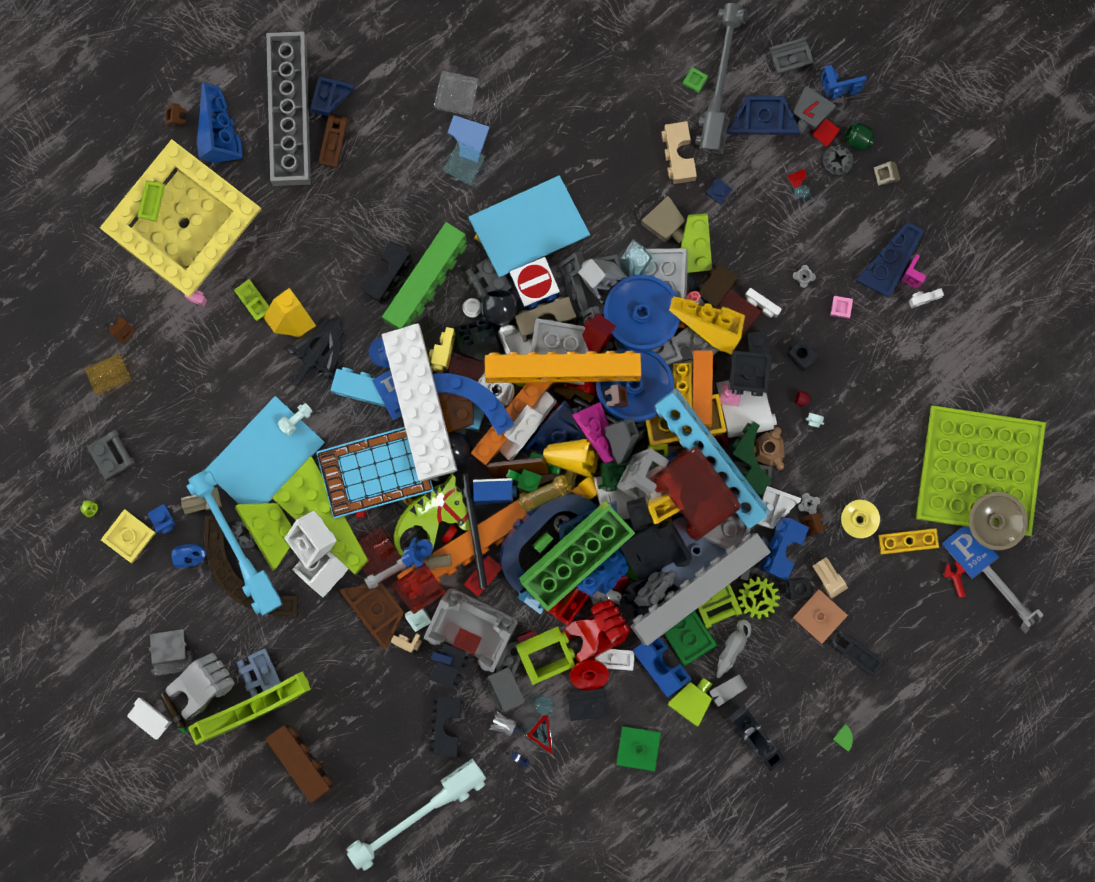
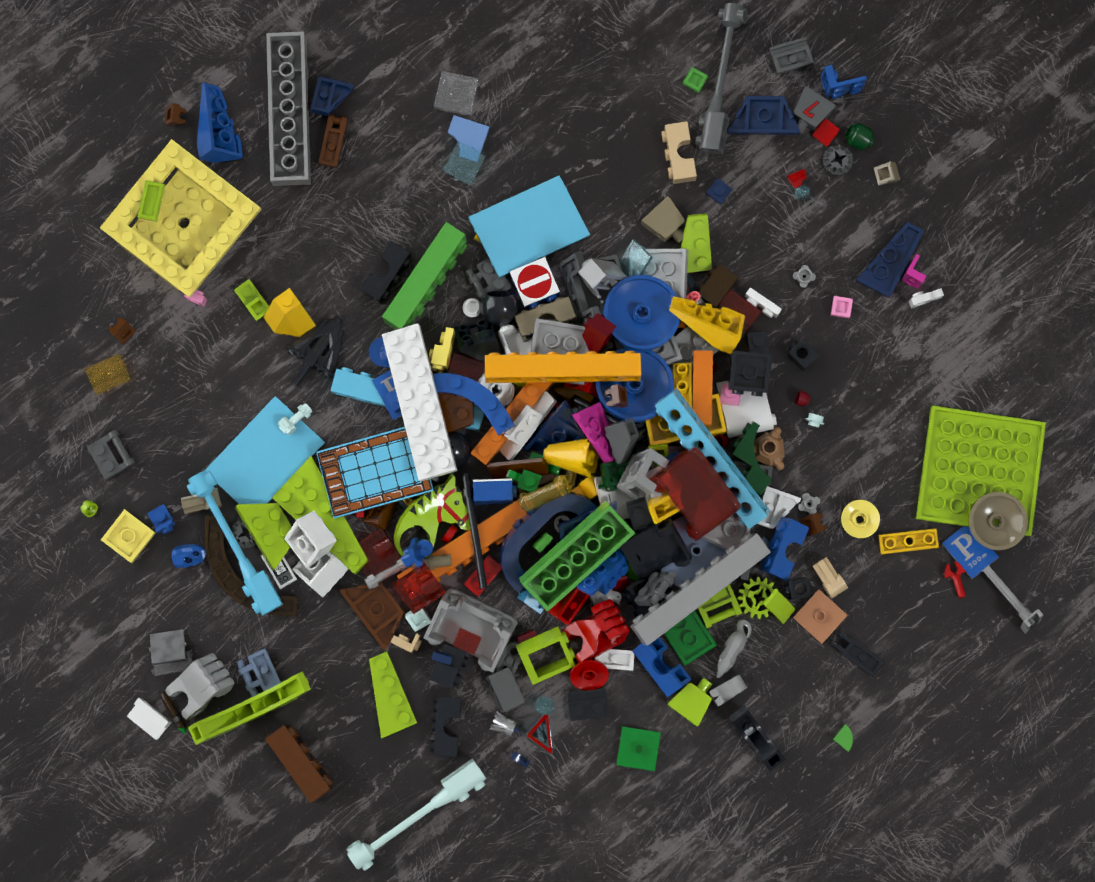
none -> tile [261,555,297,589]
none -> reddish brown slope [364,501,399,530]
none -> lime wing [369,652,417,739]
none -> lime slope [763,589,796,624]

